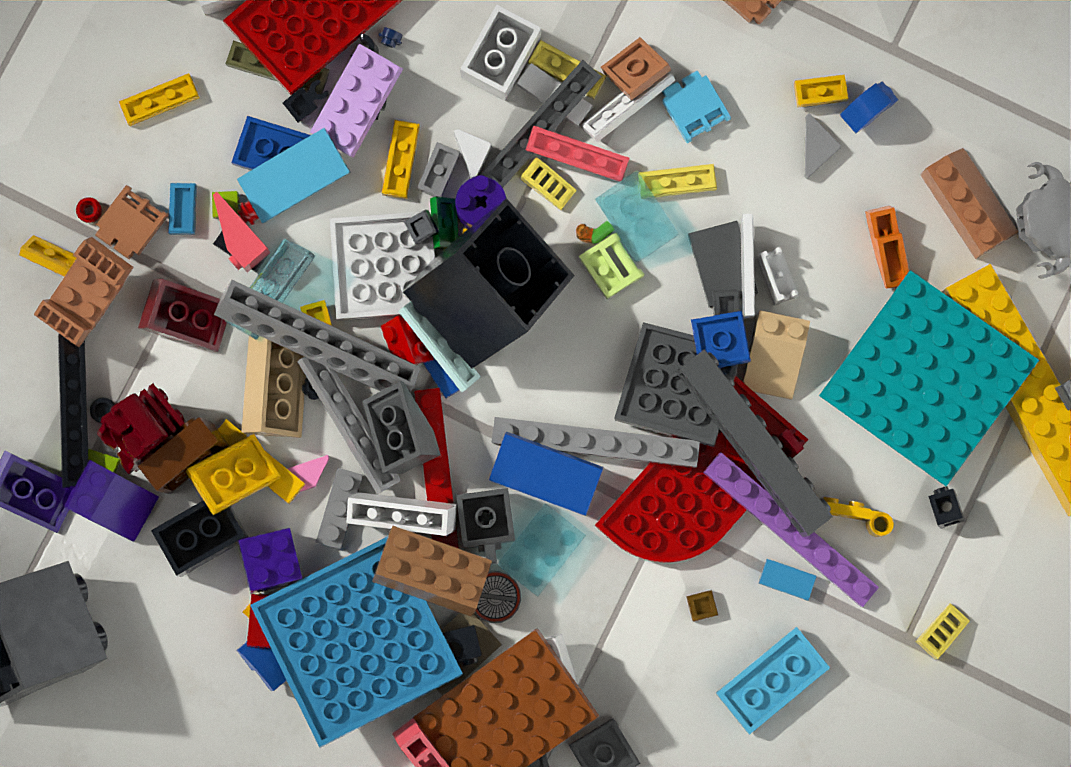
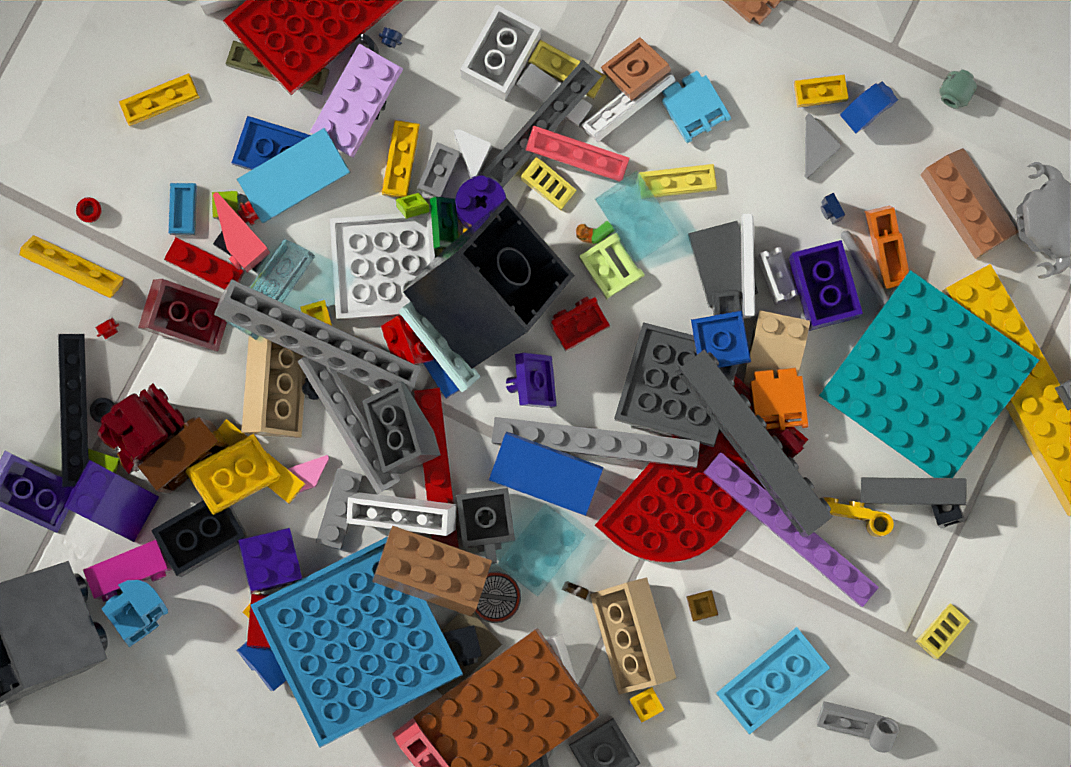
nougat plate [34,237,134,347] -> none
nougat plate [95,185,169,259] -> none
black plate [282,80,329,123] -> none
black tile [404,209,439,244] -> none
dark azure tile [758,559,816,601] -> none
none -> dark pink brick [83,540,172,602]
none -> red plate [95,317,119,339]
none -> dark azure brick [101,580,168,647]
none -> red plate [164,237,245,290]
none -> lime tile [396,193,430,219]
none -> dark purple tile [506,353,557,408]
none -> red bracket [550,296,610,352]
none -> dark brown tile [561,581,589,600]
none -> tan slope [590,577,677,695]
none -> yellow plate [629,687,664,723]
none -> orange plate [750,368,808,431]
none -> dark purple brick [788,240,863,331]
none -> light grey plate [817,701,899,753]
none -> dark blue plate [821,193,845,224]
none -> light grey piece [841,231,889,307]
none -> dark grey tile [860,477,967,505]
none -> sand green head [939,69,977,109]

